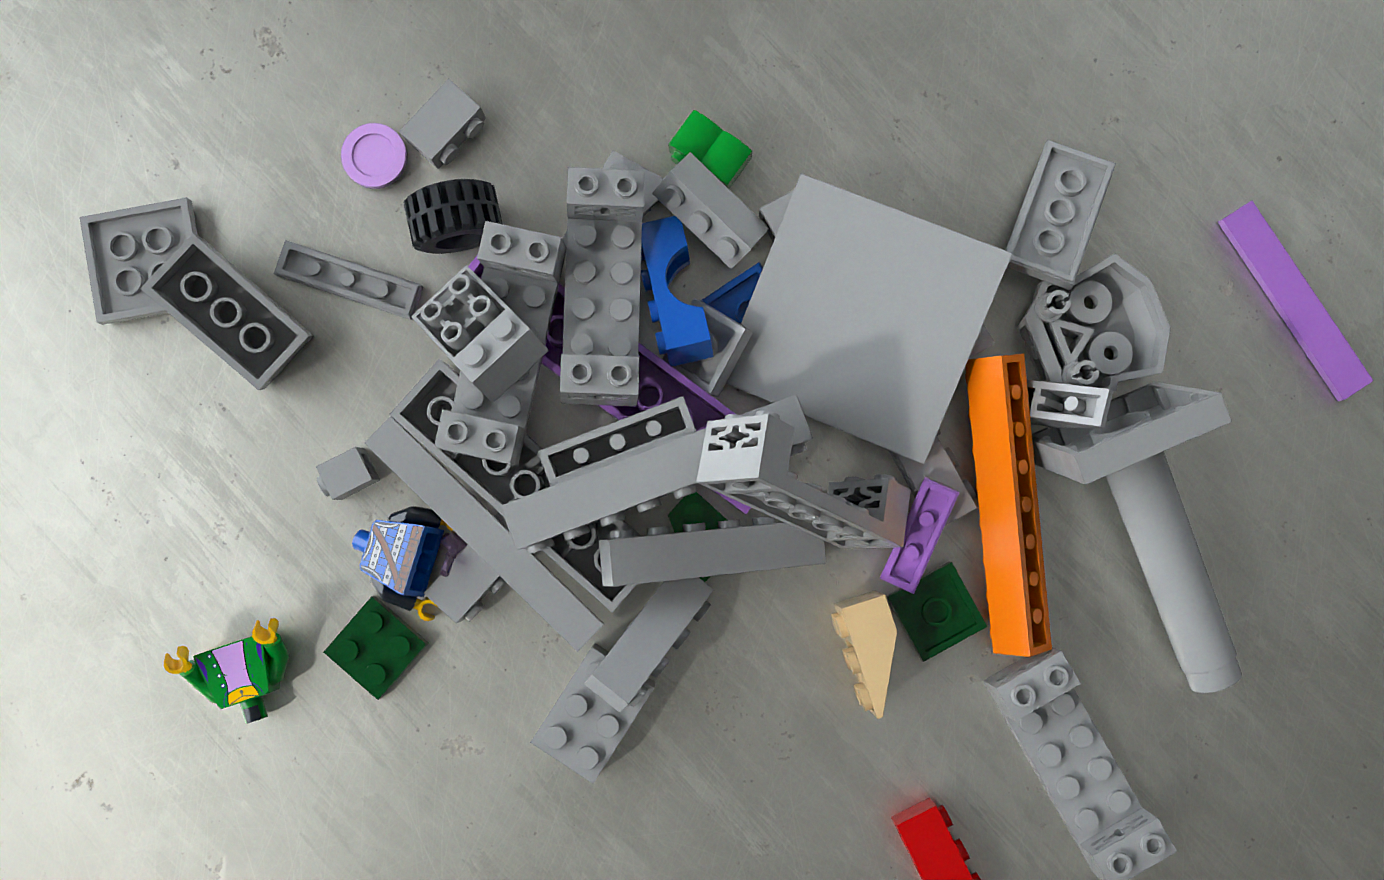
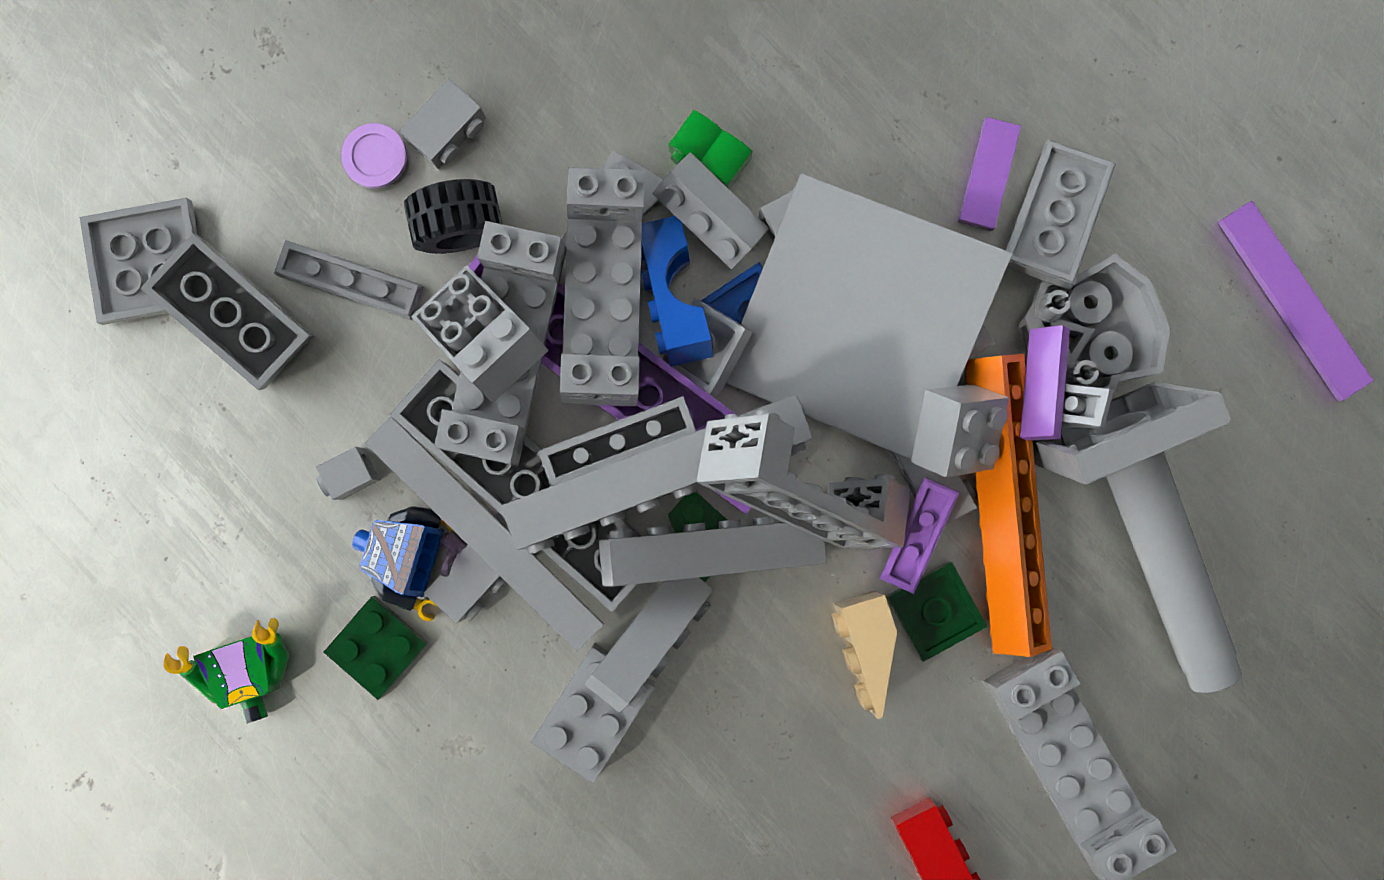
none -> light grey brick [911,384,1009,478]
none -> medium lavender tile [958,117,1021,231]
none -> medium lavender tile [1020,325,1070,441]

